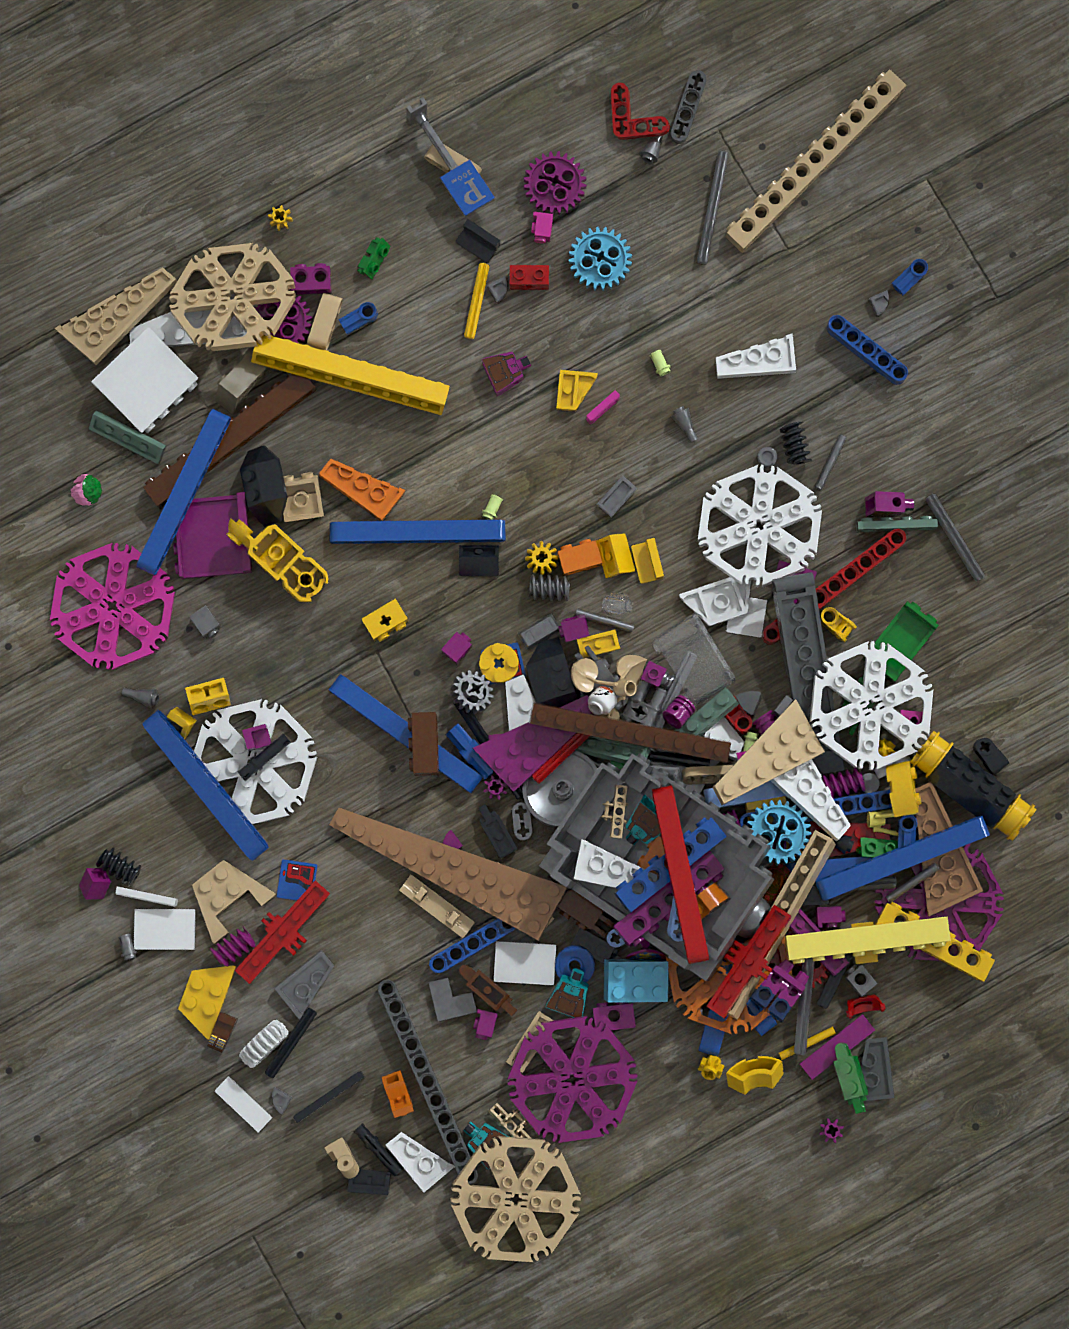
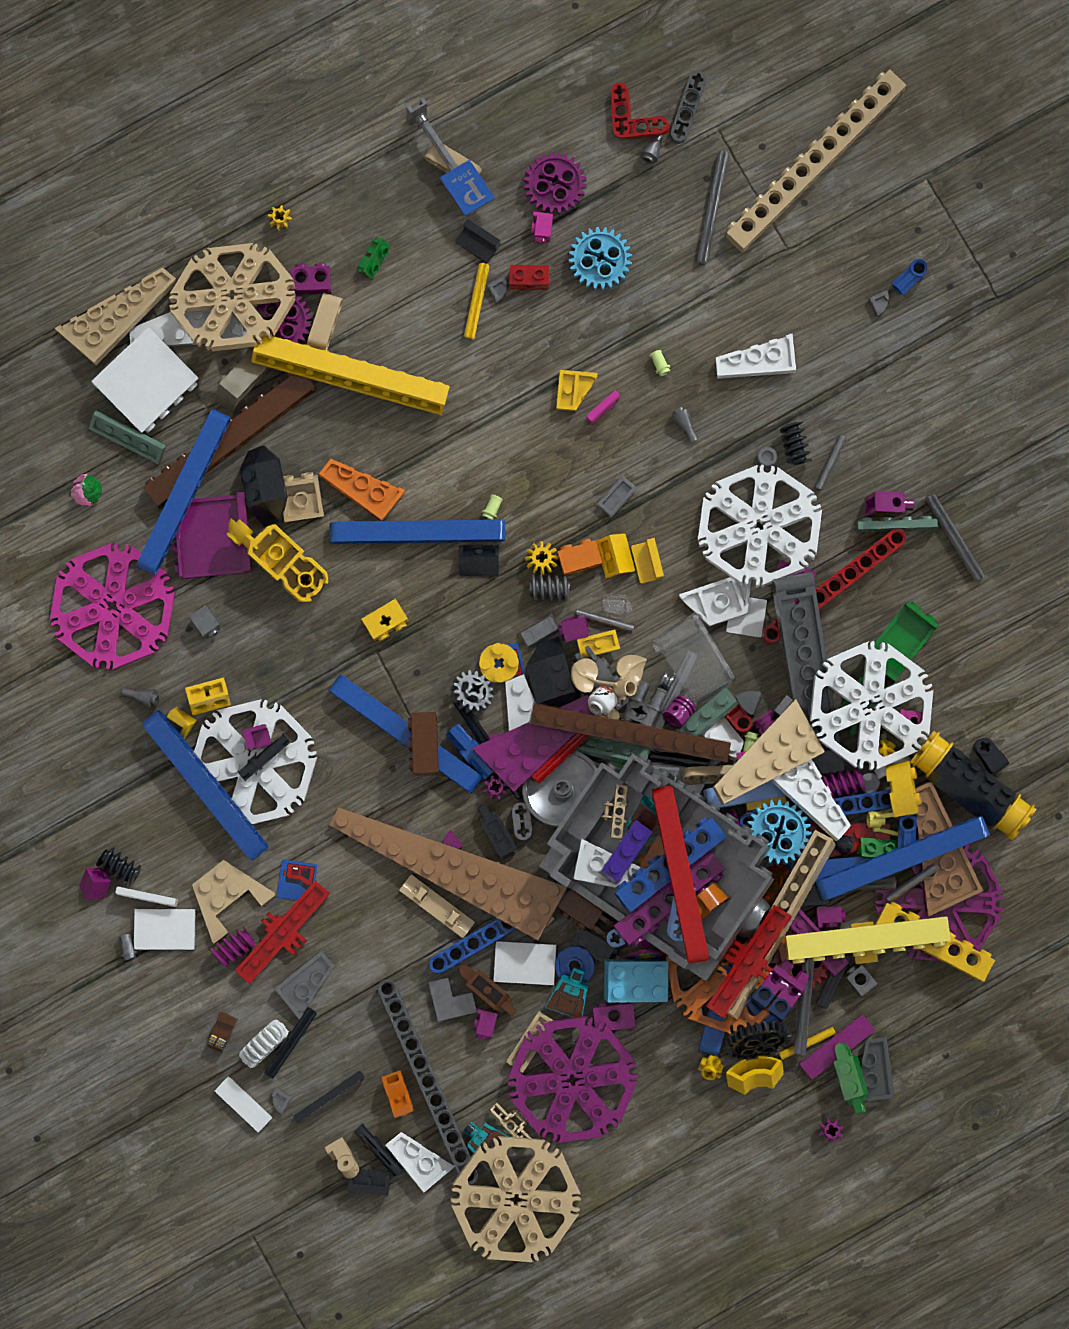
yellow wing [178,965,237,1040] -> none
blue piece [338,302,378,335] -> none
magenta brick [441,632,472,665] -> none
torso [482,352,531,397] -> none
magenta brick [640,661,667,689] -> none
yellow piece [820,607,857,643] -> none
blue beam [827,315,908,385] -> none
red helmet [846,994,886,1019] -> none
none -> dark purple arch [599,820,652,884]
none -> black gear [725,1020,792,1059]

